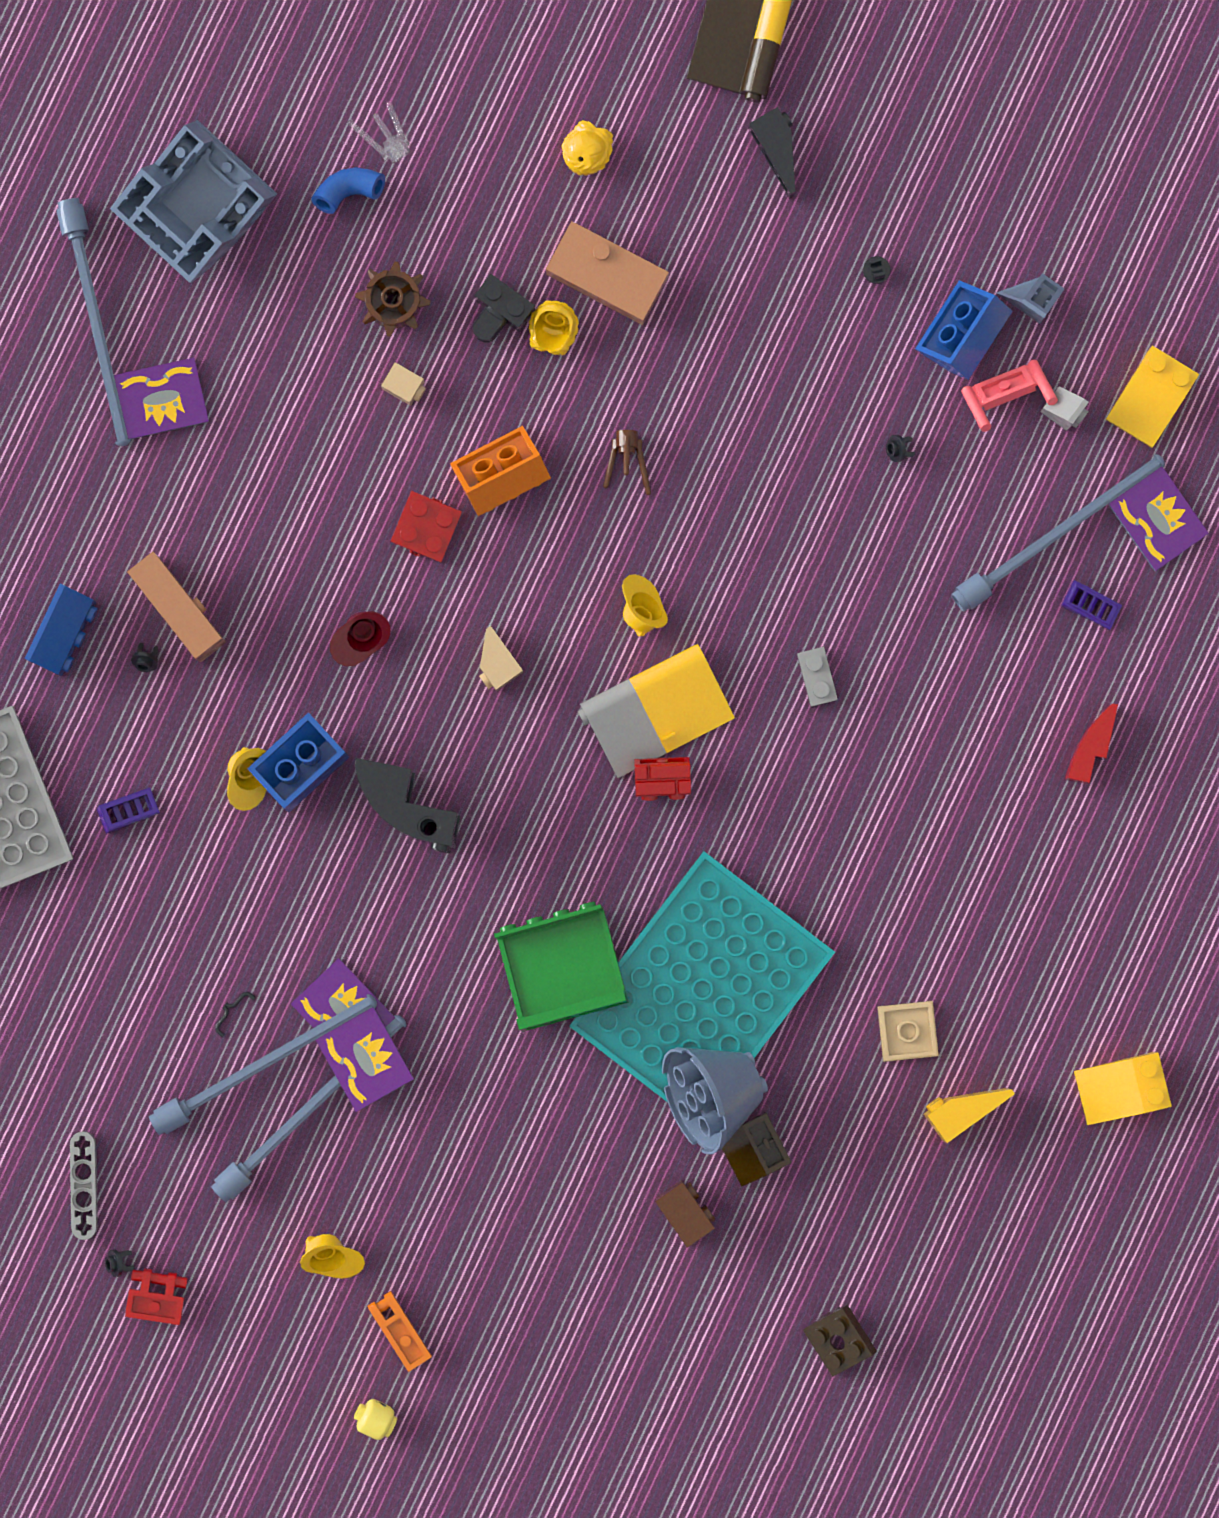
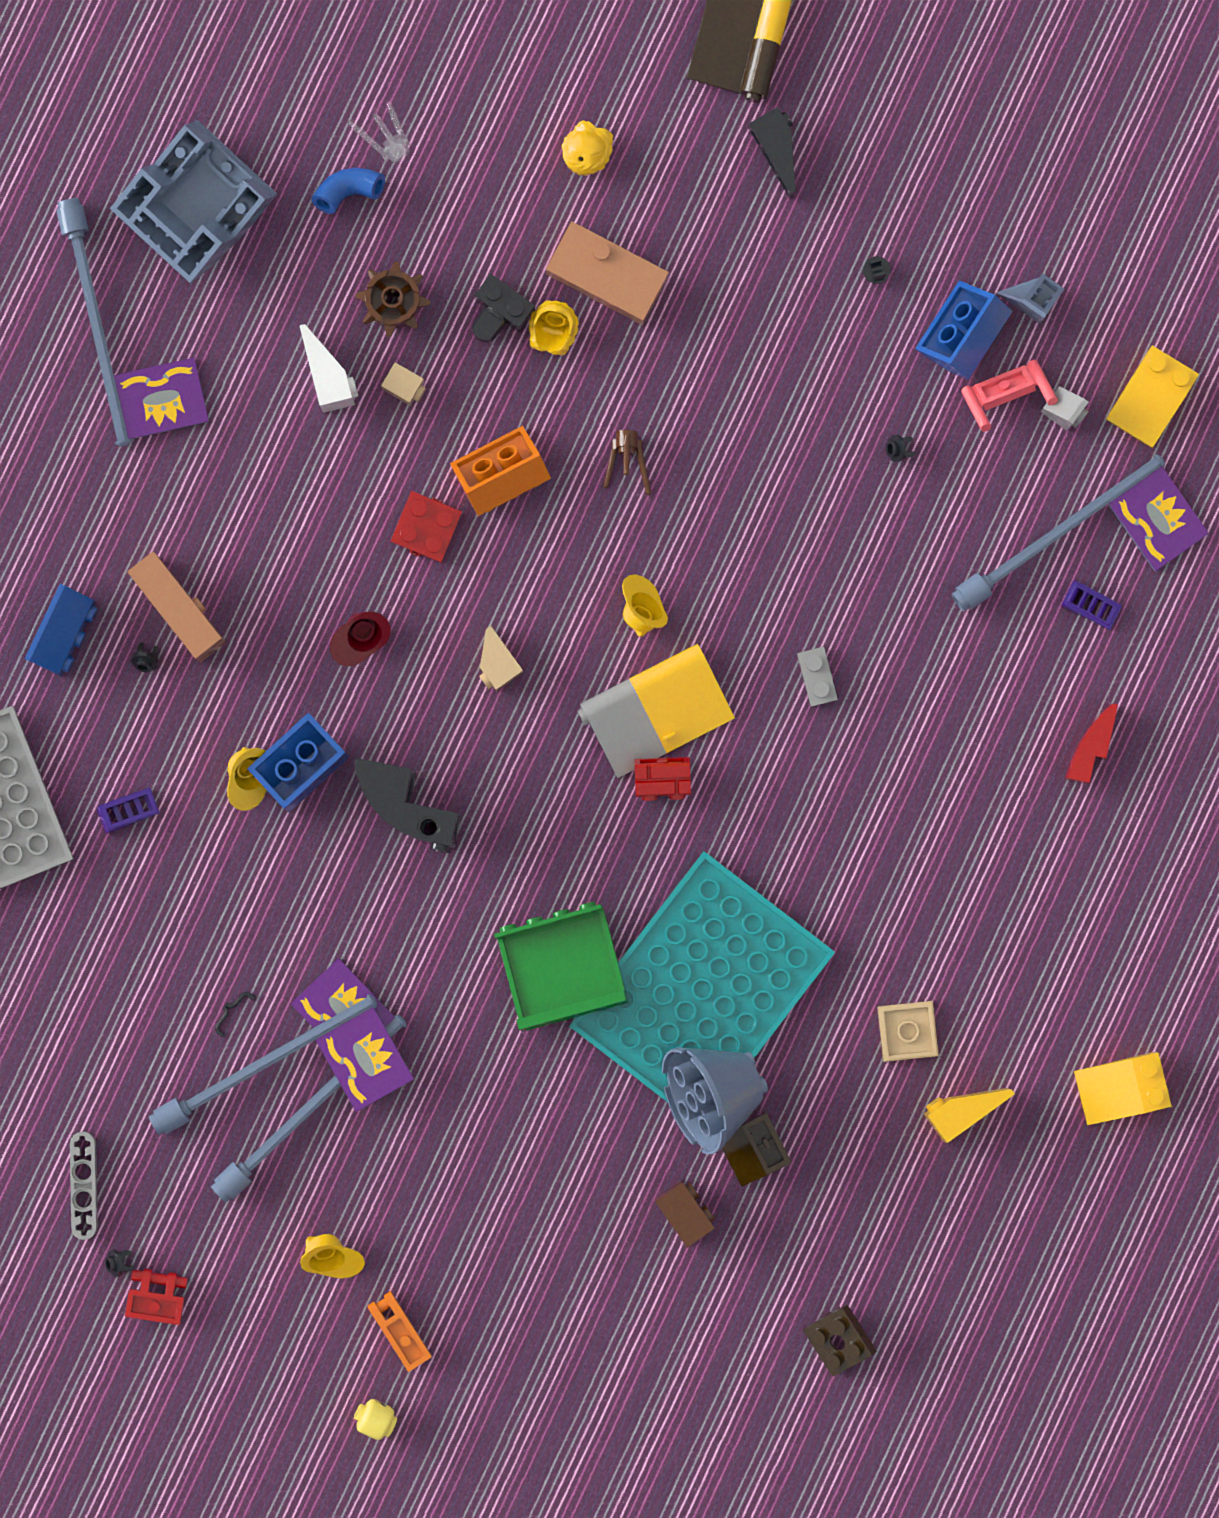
none -> white slope [300,324,358,413]

